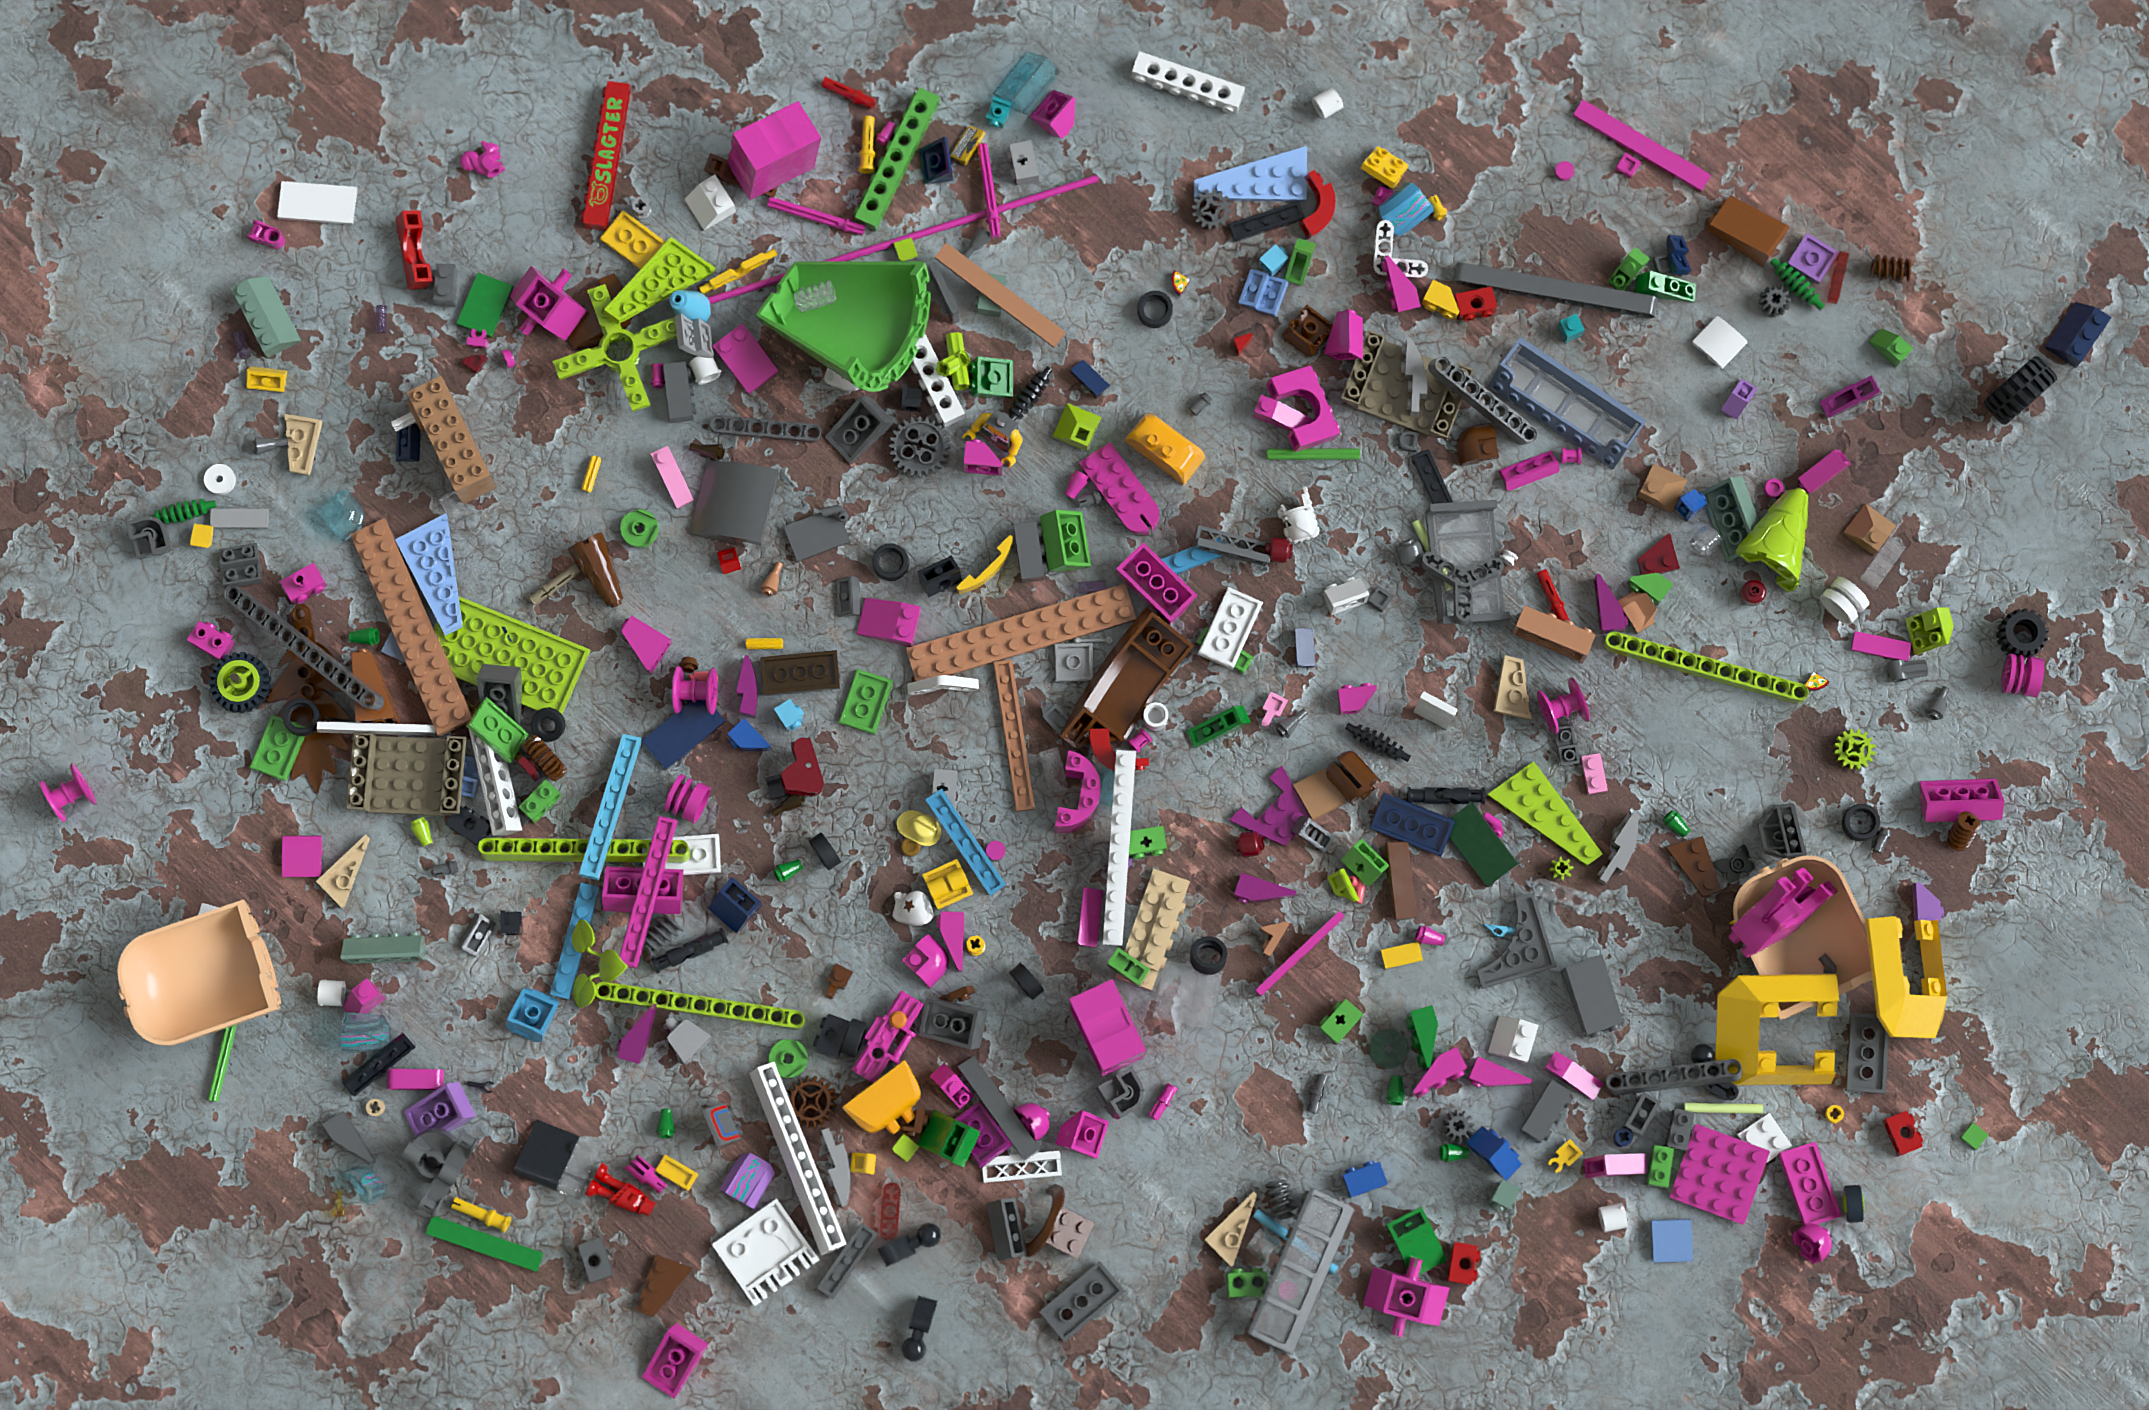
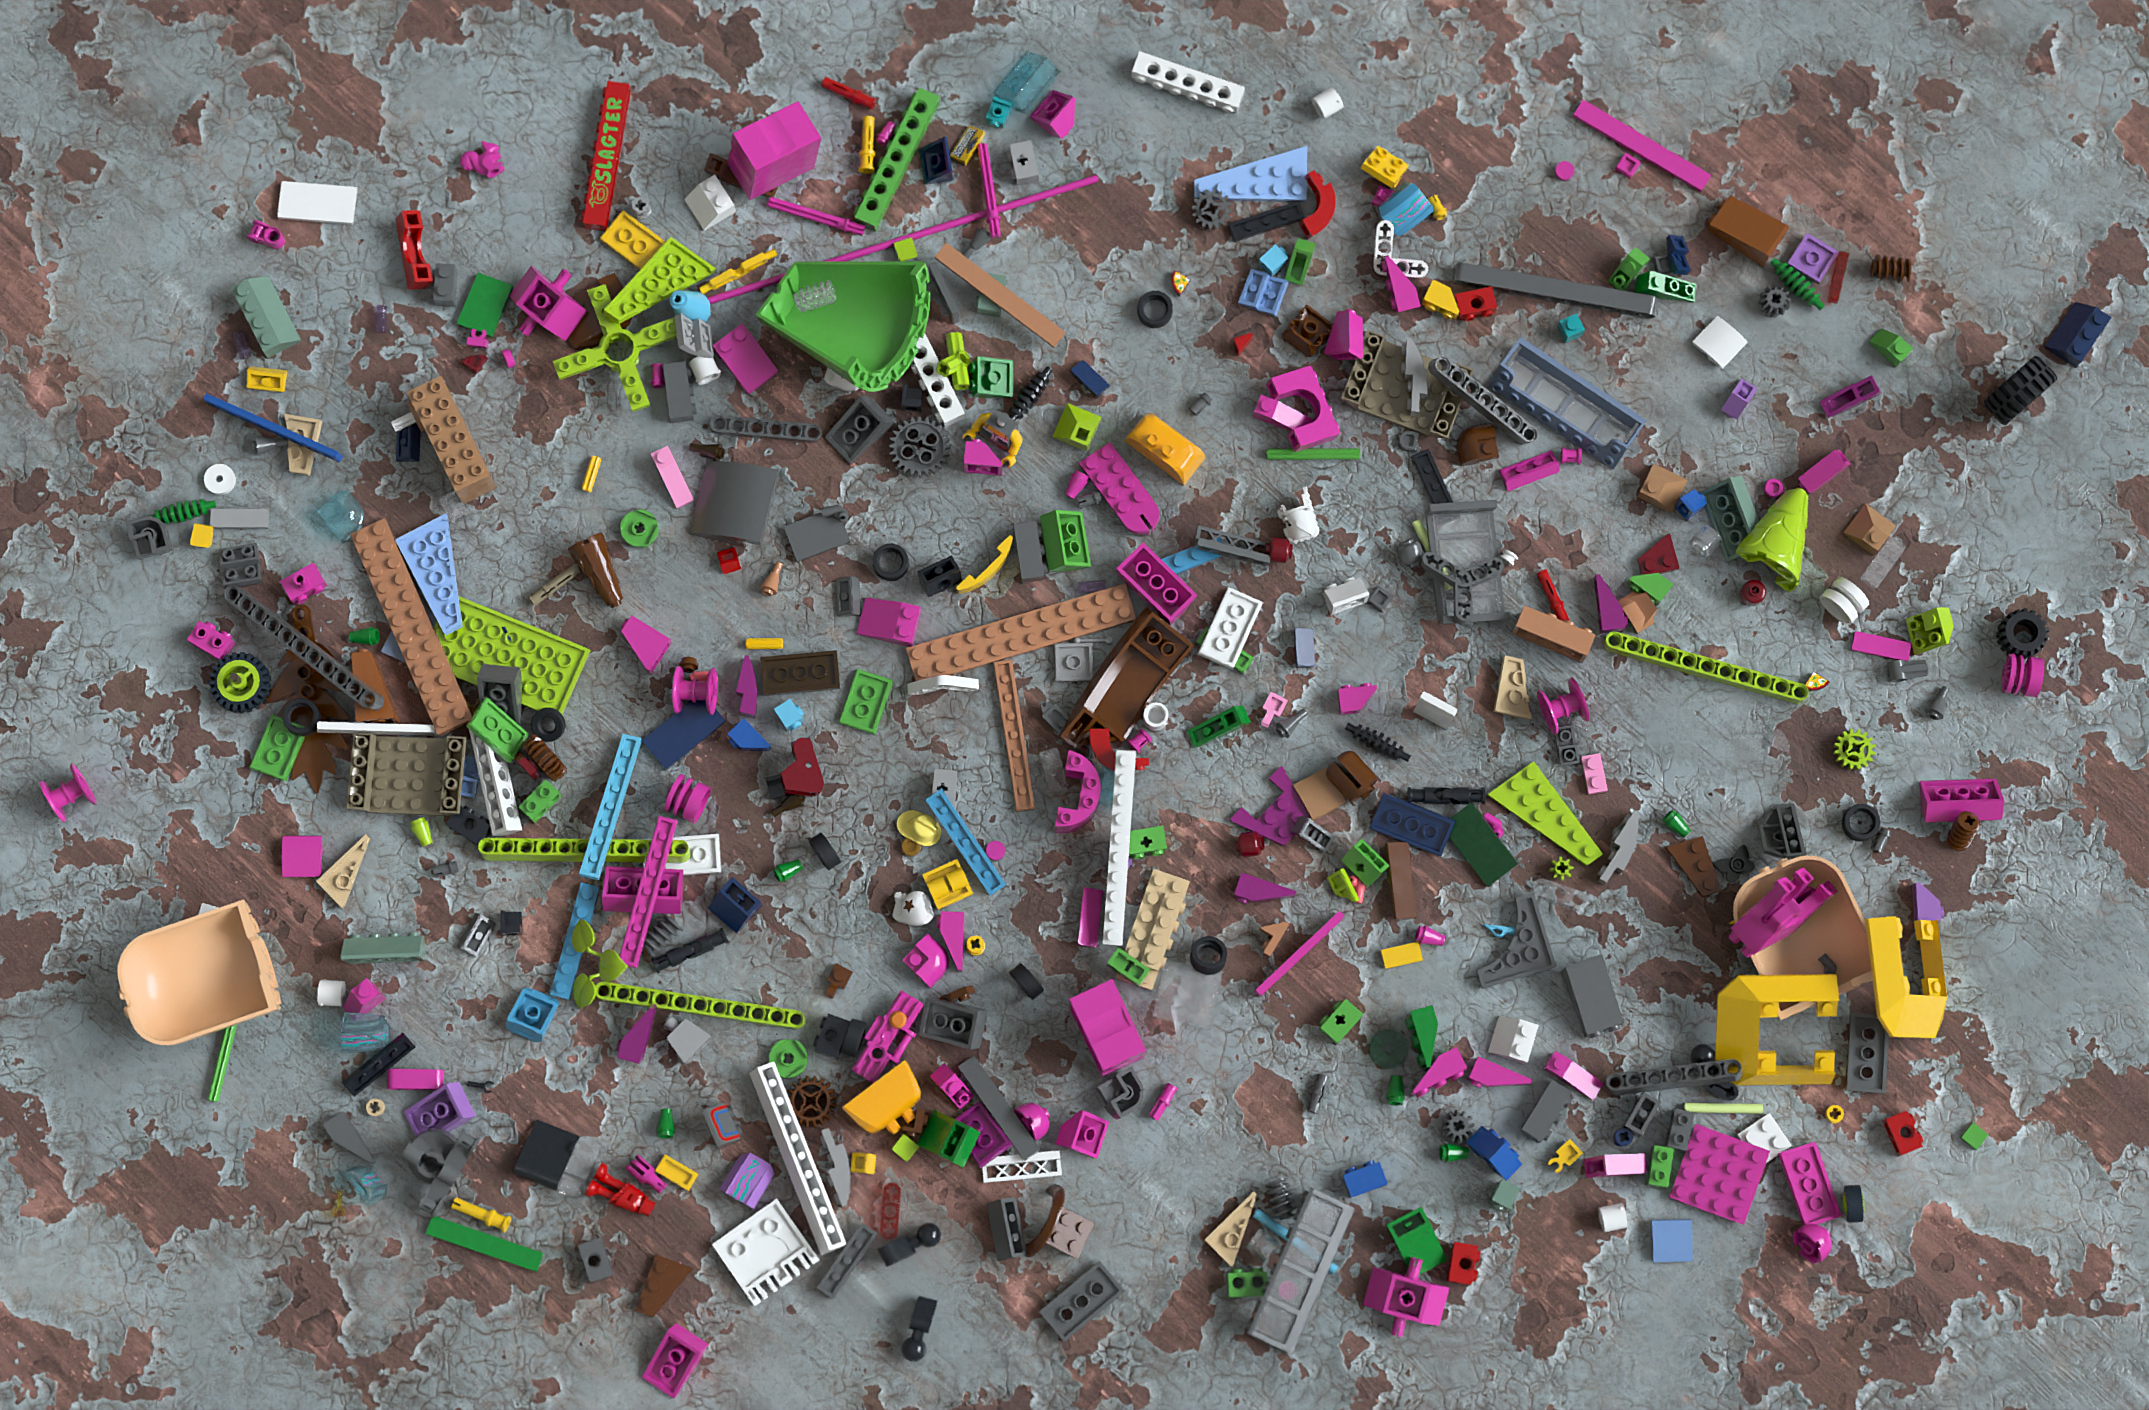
none -> blue tile [203,393,343,462]

